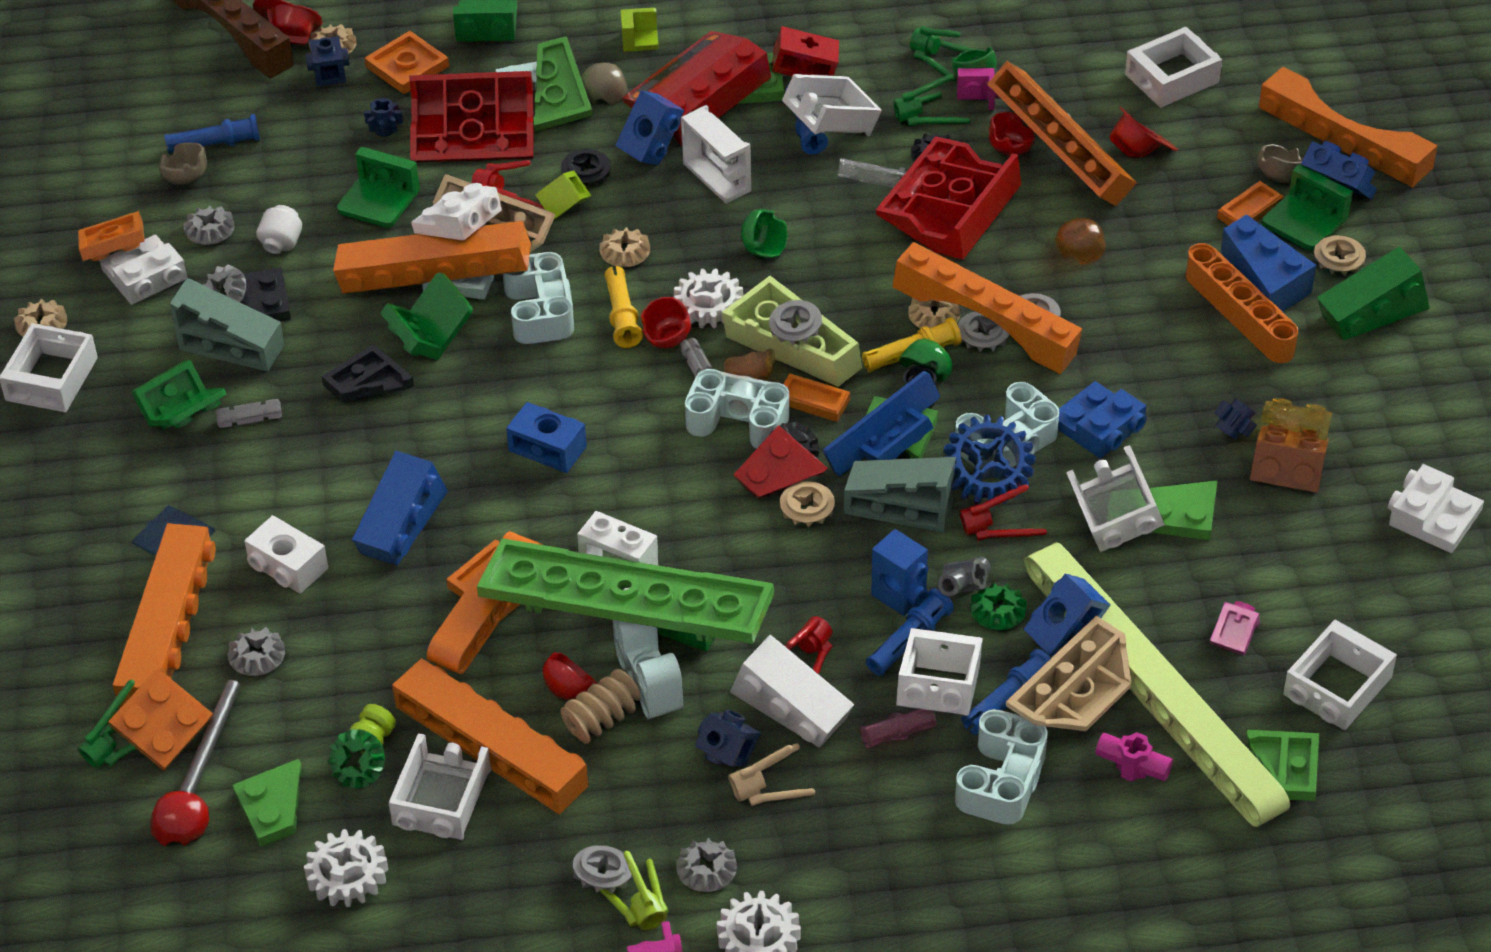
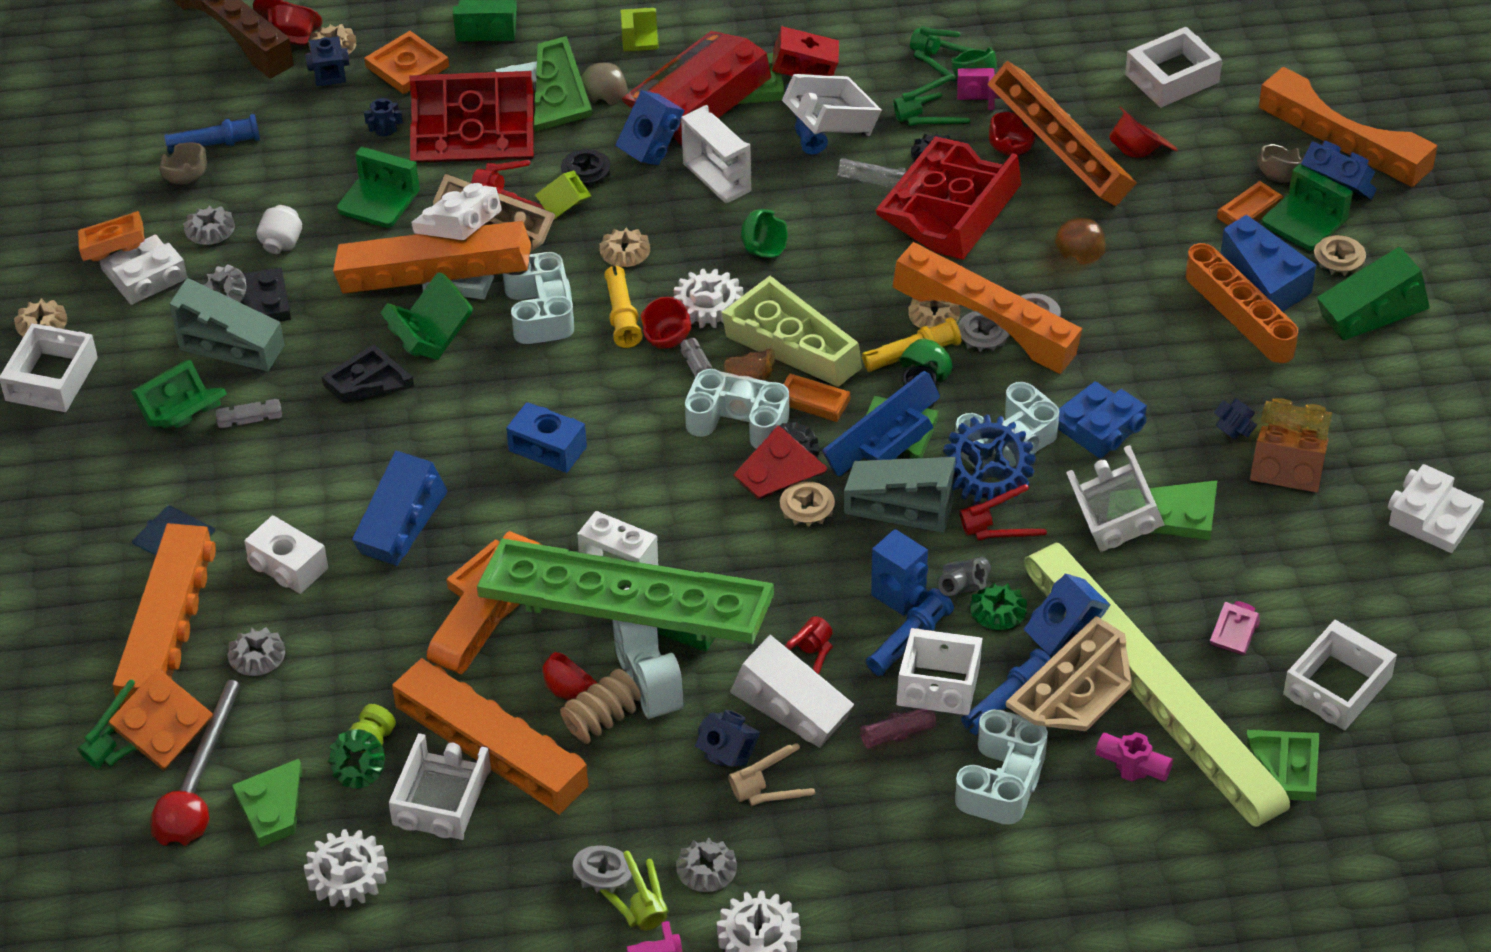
light grey gear [769,300,822,345] -> none

